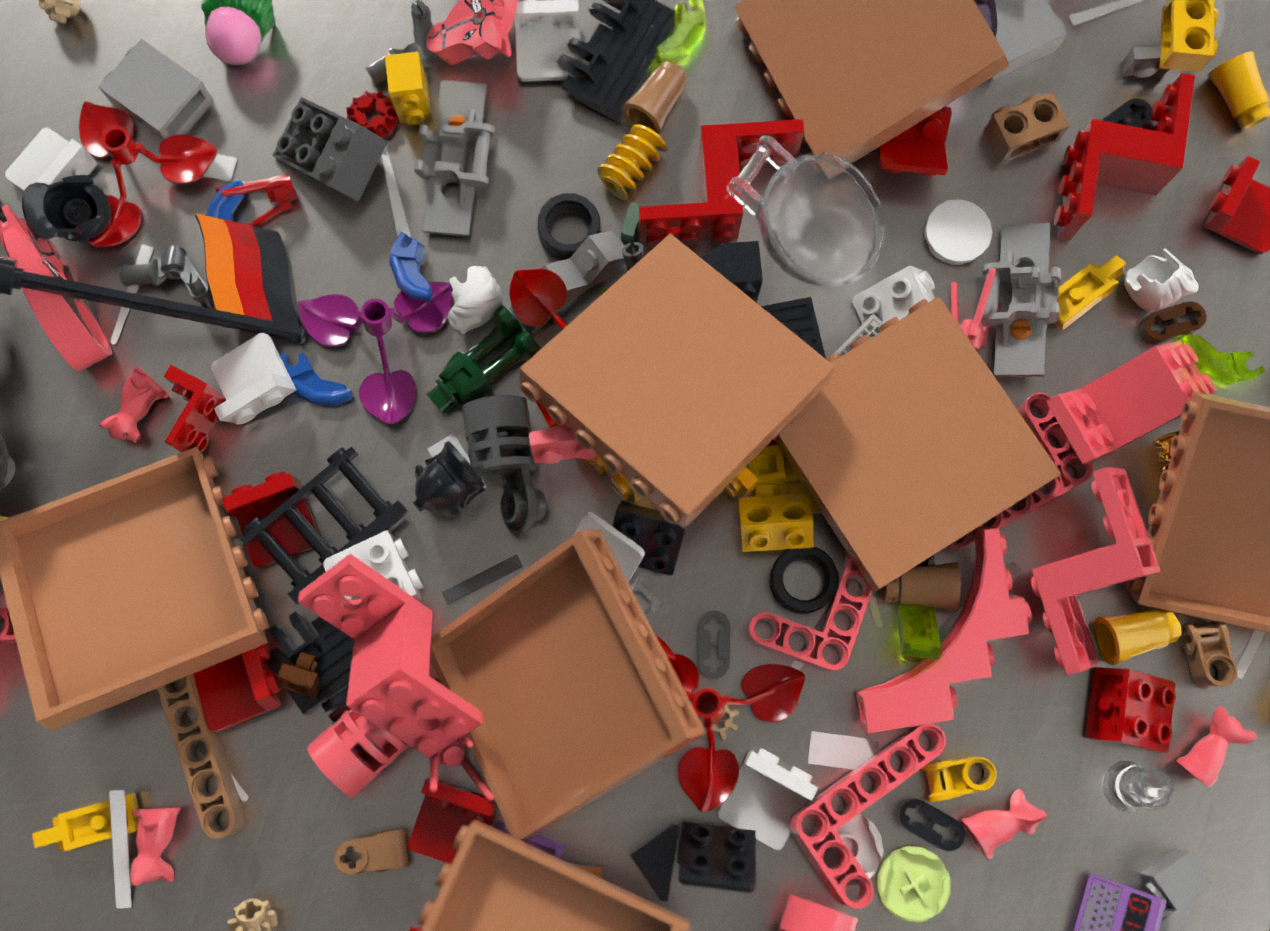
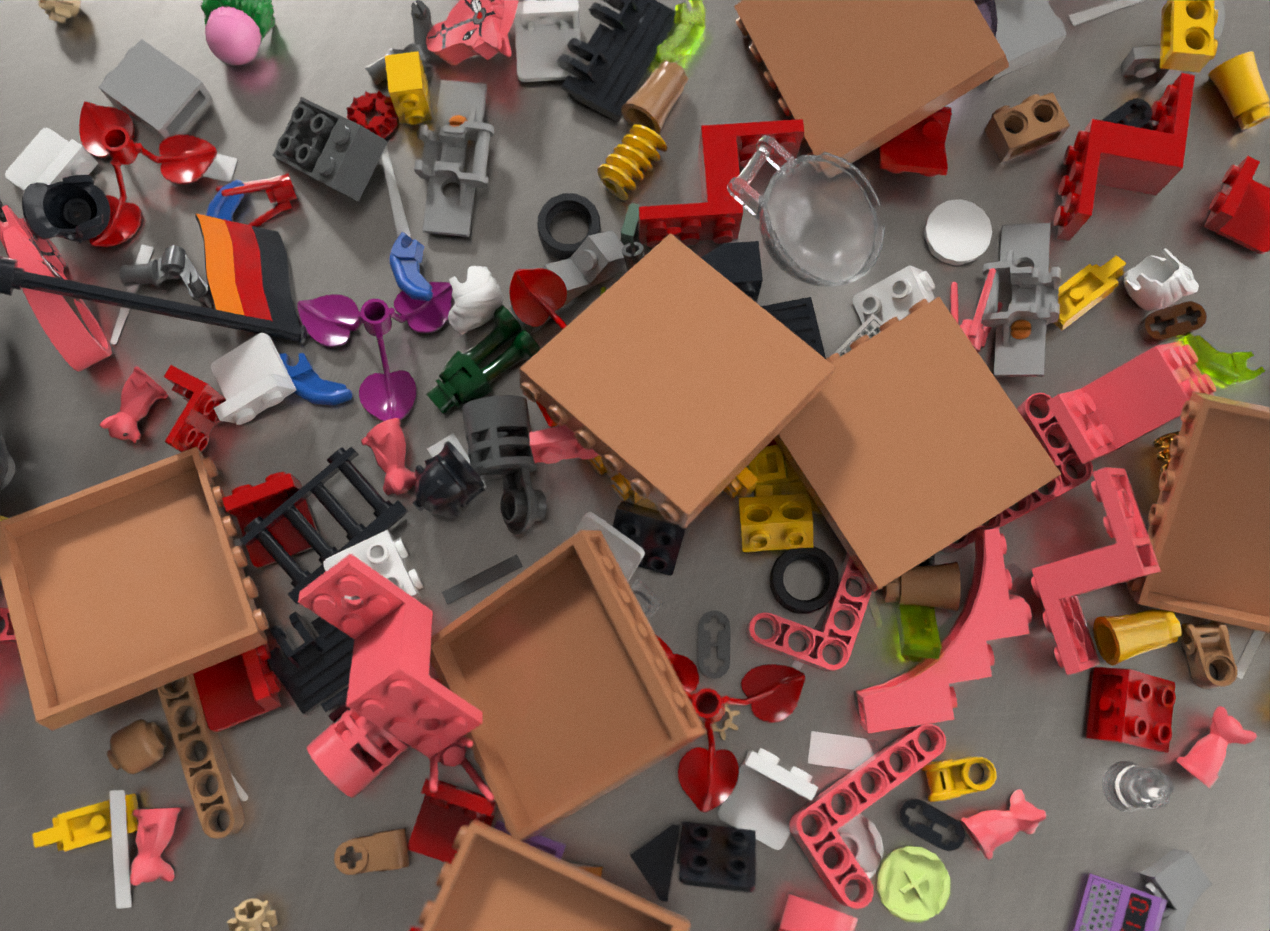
reddish brown tile [277,652,322,698] -> none
none -> medium nougat head [107,719,167,775]
none -> coral animal [361,418,416,495]

